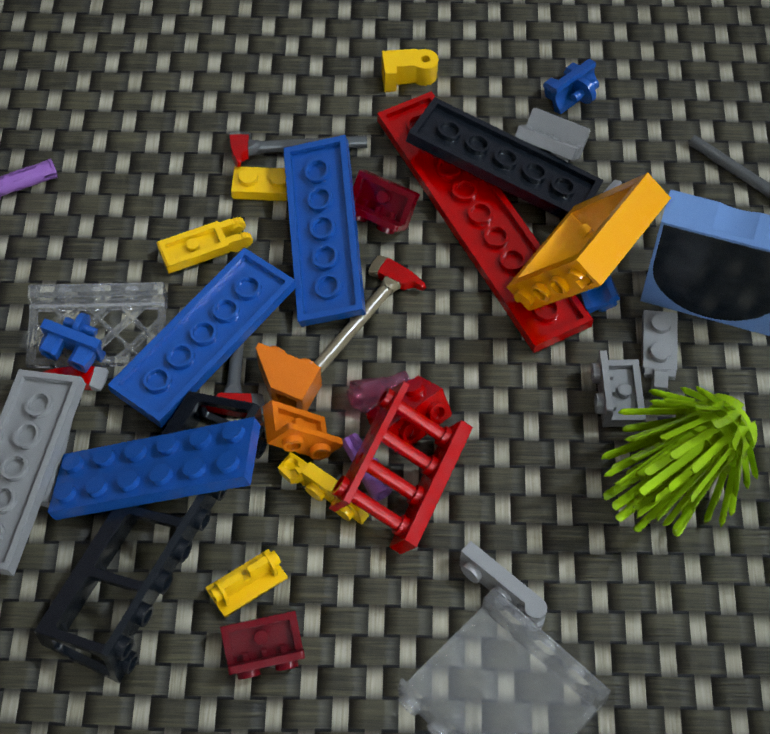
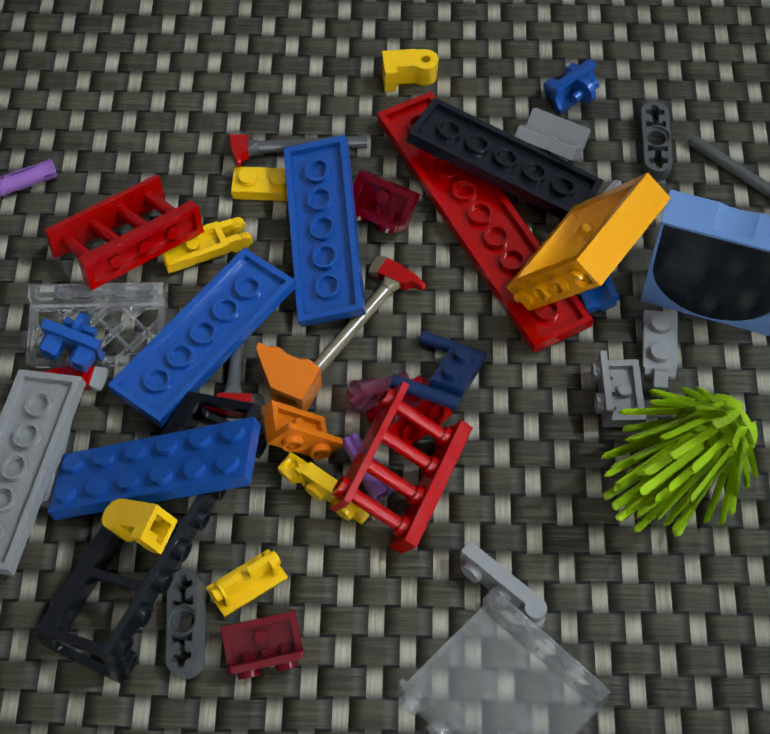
none -> red fence [44,174,204,290]
none -> yellow leg [102,498,178,554]
none -> dark grey beam [165,569,206,679]
none -> dark blue plate [390,331,487,411]
none -> dark grey beam [639,101,673,181]

